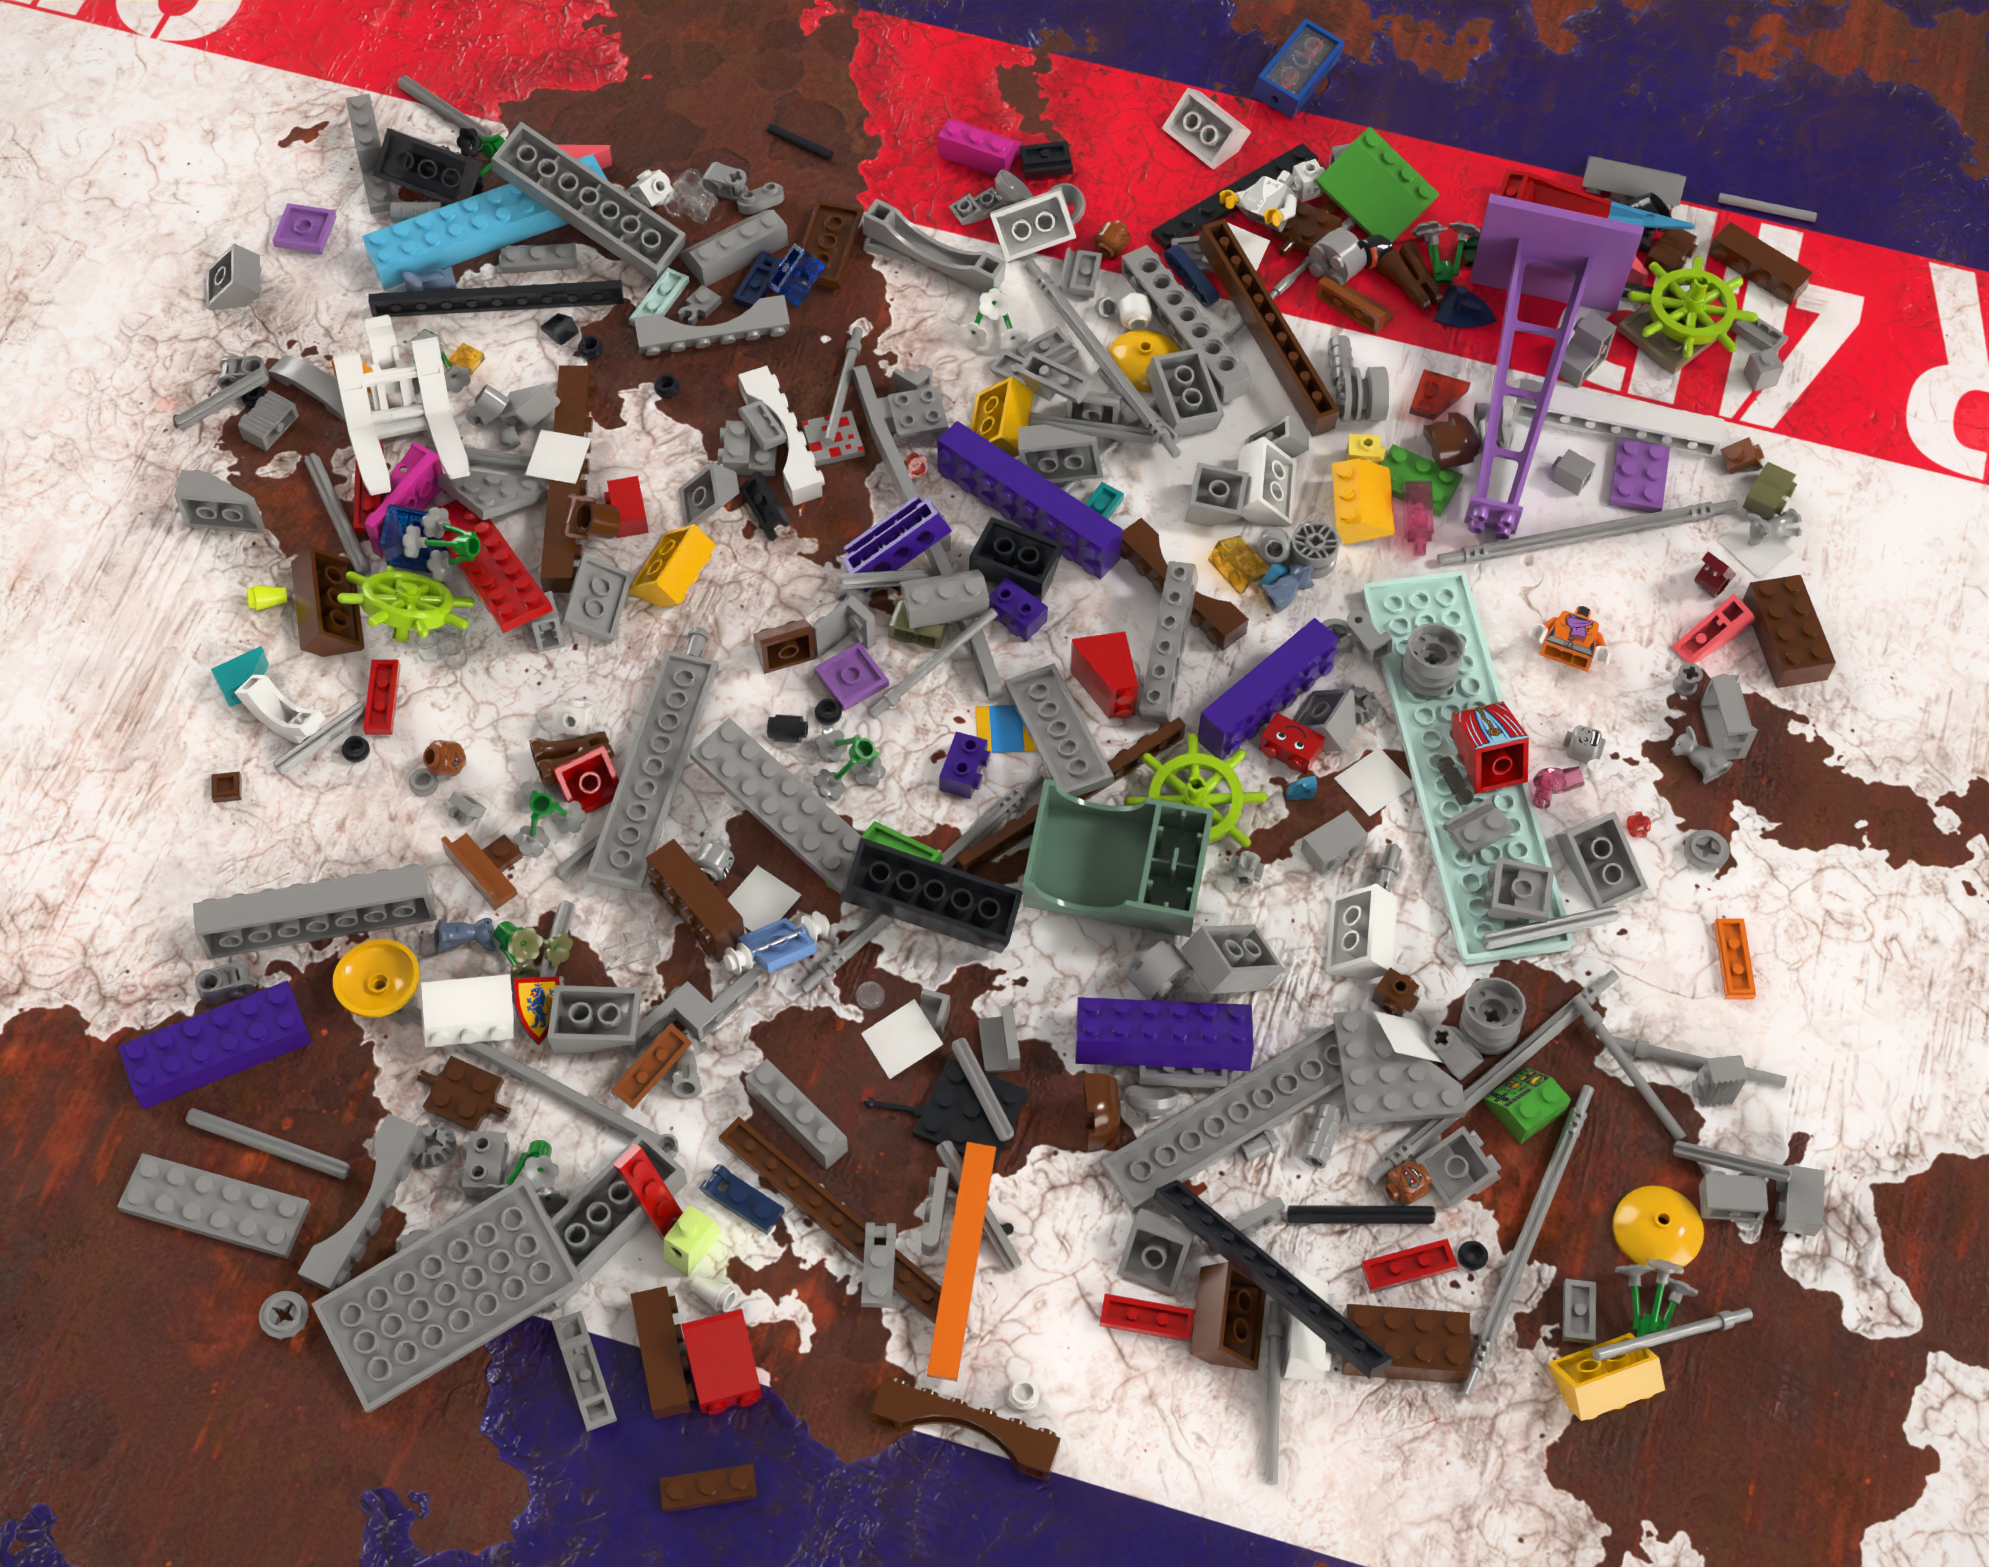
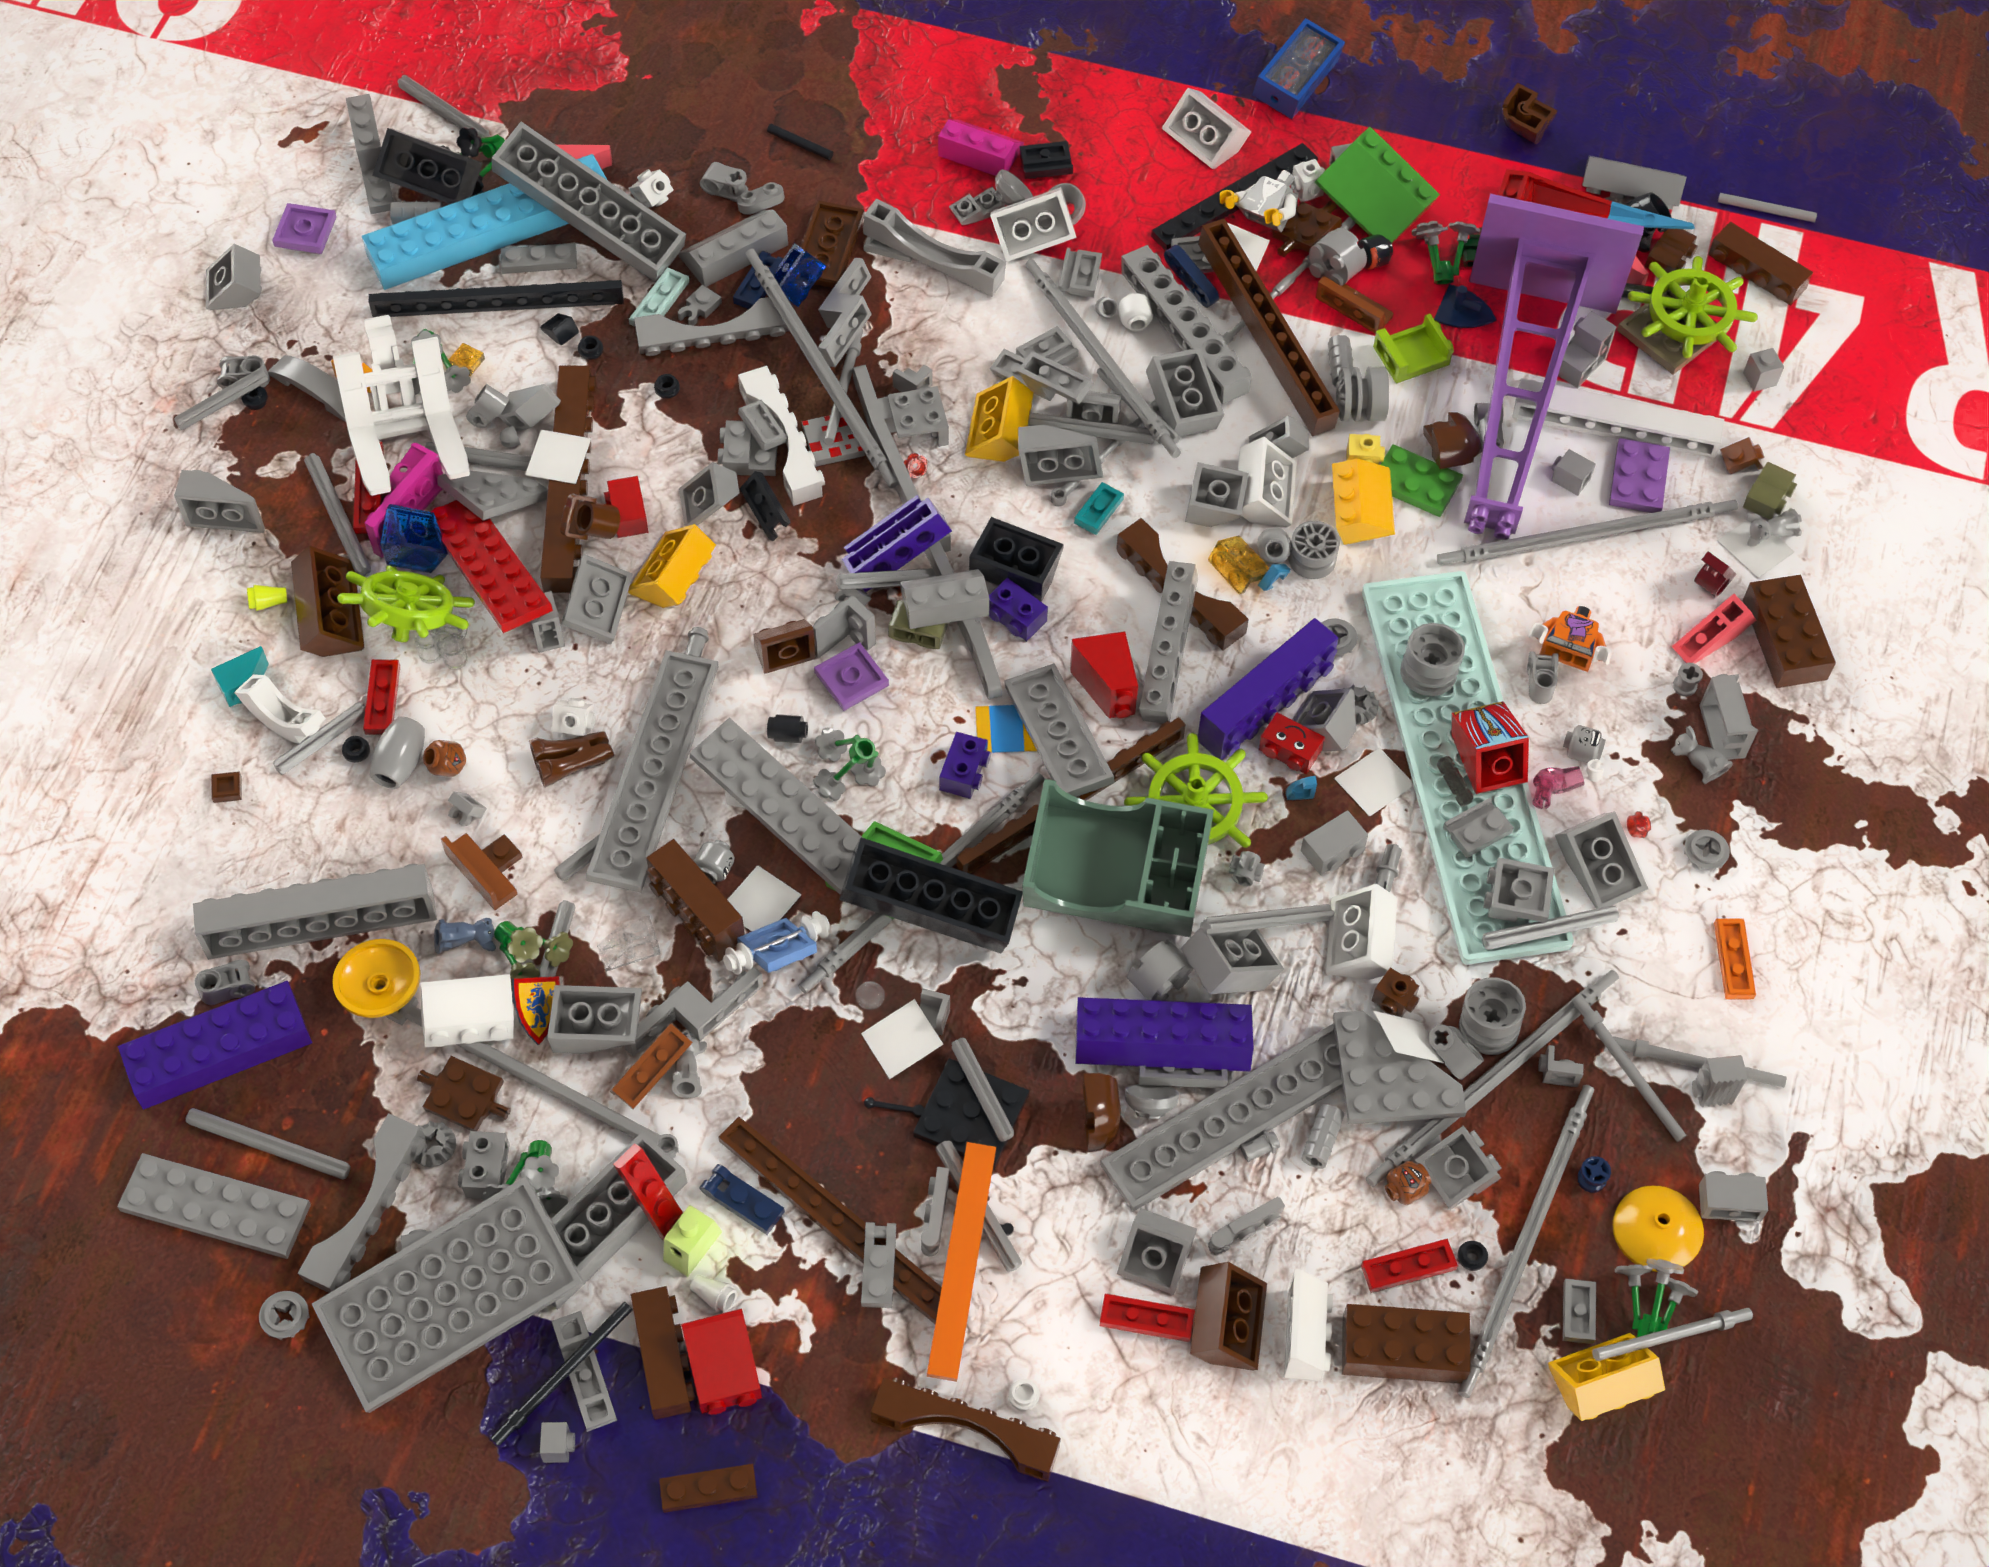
light grey brick [238,390,299,452] -> none
sand blue animal [402,266,457,292] -> none
light grey plant [403,507,481,582] -> none
light grey tile [409,768,438,797] -> none
light grey plant [514,781,587,857] -> none
red slope [553,745,619,814] -> none
clear piece [663,168,718,224] -> none
light grey brick [745,1059,848,1170] -> none
black plate [815,698,842,725] -> none
light grey bar [868,607,998,719] -> none
dark purple brick [937,421,1123,580] -> none
white plant [958,287,1029,354] -> none
light grey panel [978,1005,1020,1073] -> none
dark orange head [1094,220,1131,258] -> none
yellow dish [1108,329,1180,392] -> none
black plate [1154,1180,1393,1379] -> none
sand blue animal [1262,563,1314,614] -> none
light grey bar [1265,1300,1284,1485] -> none
black axle [1287,1205,1436,1224] -> none
light grey leg [1346,610,1392,664] -> none
reddish brown piece [1376,242,1444,311] -> none
clear pink hinge [1402,481,1434,556] -> none
clear red wing [1409,369,1471,421] -> none
bright green slope [1482,1067,1571,1144] -> none
light grey axle [1673,1141,1792,1183] -> none
light grey plate [1731,310,1788,353] -> none
light grey brick [1775,1165,1825,1237] -> none
none -> light grey piece [370,717,425,789]
none -> black bar [490,1301,633,1446]
none -> light grey plate [540,1422,575,1463]
none -> light grey axle [745,249,897,489]
none -> light grey bracket [818,258,872,367]
none -> light grey axle [1200,904,1334,934]
none -> lime panel [1373,314,1454,384]
none -> reddish brown brick [1502,83,1557,144]
none -> light grey piece [1527,651,1558,704]
none -> light grey bracket [1538,1045,1583,1087]
none -> dark blue wheel [1577,1156,1611,1193]

